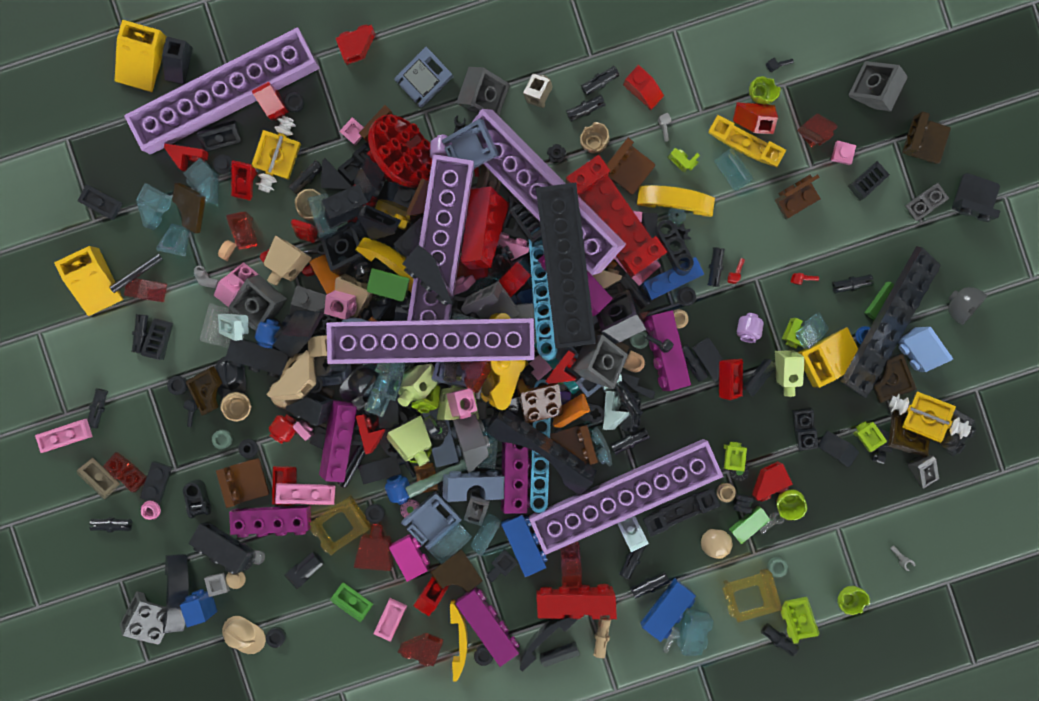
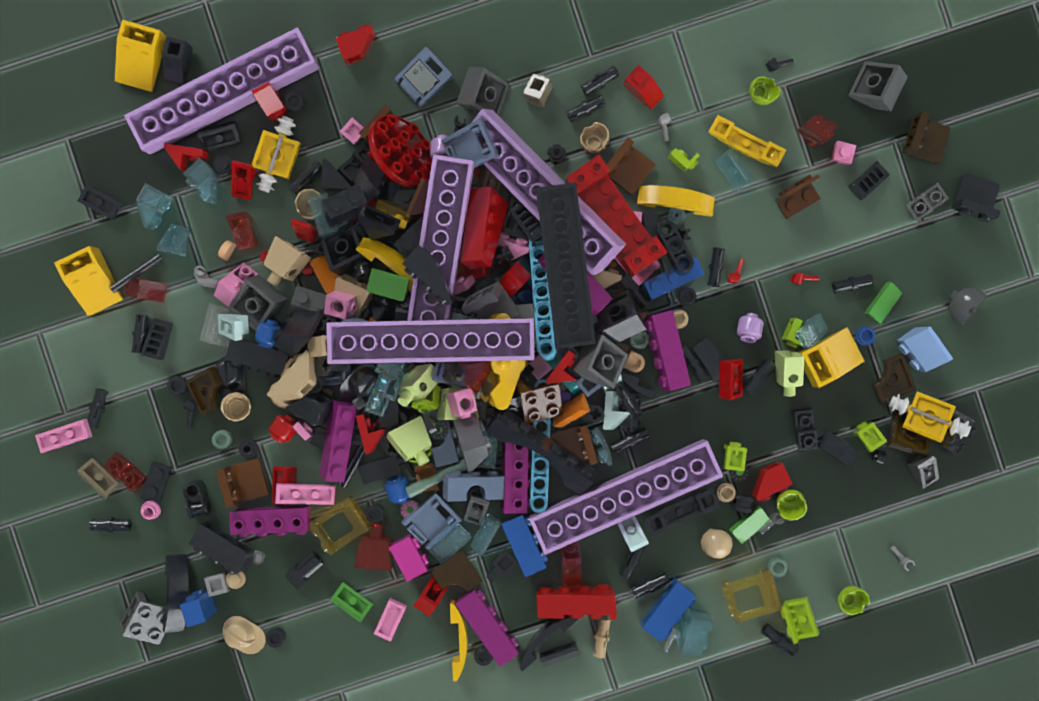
dark brown tile [172,183,206,233] -> none
clear red slope [398,633,444,667] -> none
black hand [645,335,674,353] -> none
red slope [733,102,778,134] -> none
black plate [840,246,941,398] -> none

